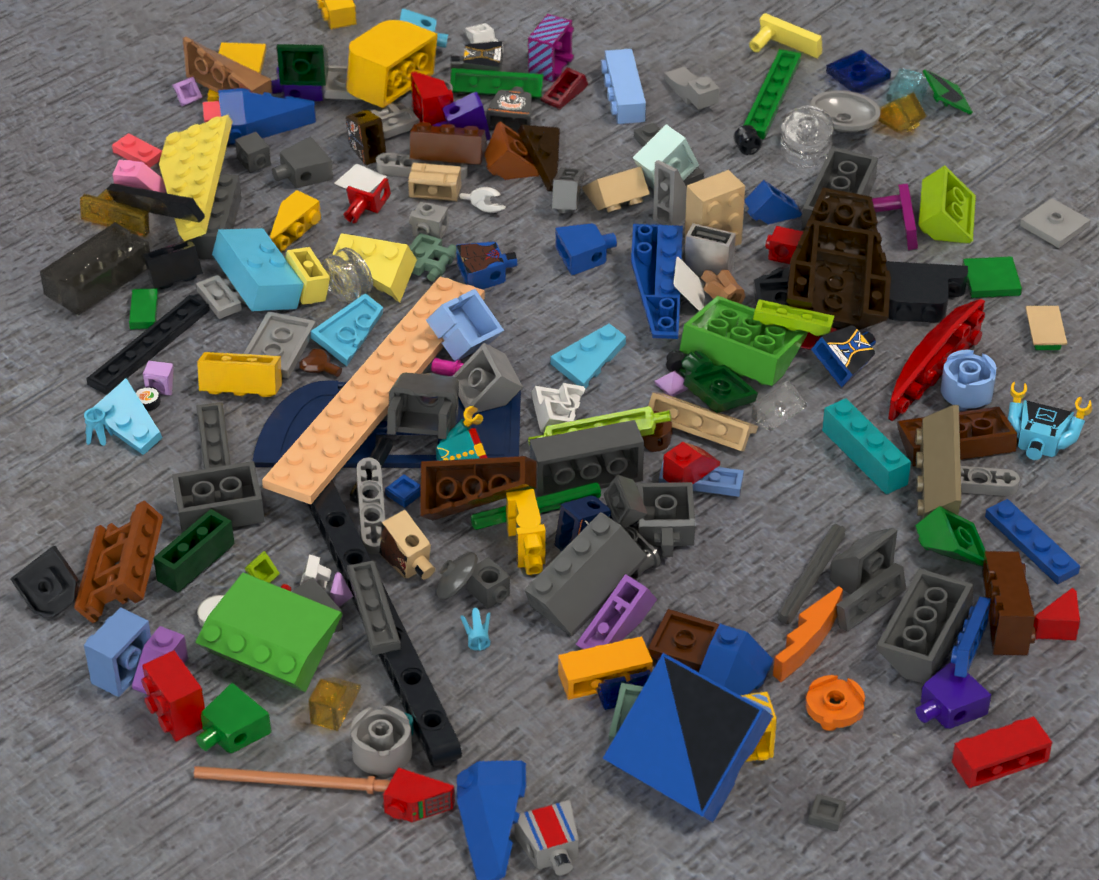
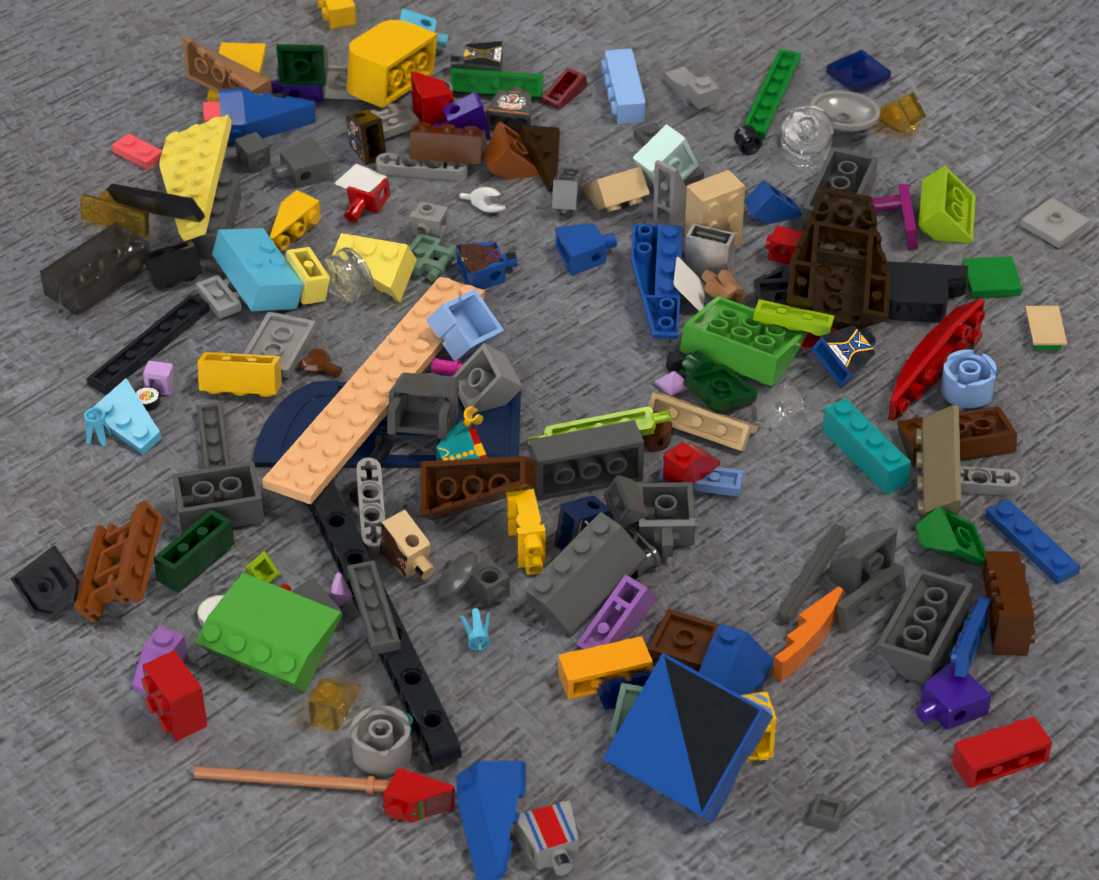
medium blue brick [84,607,151,697] -> none
bright pink slope [113,160,167,193] -> none
green tile [129,288,159,329] -> none
lavender slope [173,76,203,106] -> none
green torso [196,683,271,753] -> none
white tile [300,555,331,590] -> none
medium azure wing [310,293,383,367] -> none
blue tile [385,474,421,508] -> none
tan brick [408,163,461,201] -> none
white slope [465,23,503,50] -> none
green axle [470,482,601,530] -> none
magenta container [528,14,574,82] -> none
white slope [531,383,585,432] -> none
medium azure wing [550,323,626,389] -> none
light yellow piece [749,13,822,58] -> none
orange plate [805,675,865,731] -> none
clear light blue plate [886,68,930,109] -> none
green piece [922,69,973,115] -> none
medium azure torso [1008,382,1092,460] -> none
red slope [1033,588,1080,640] -> none

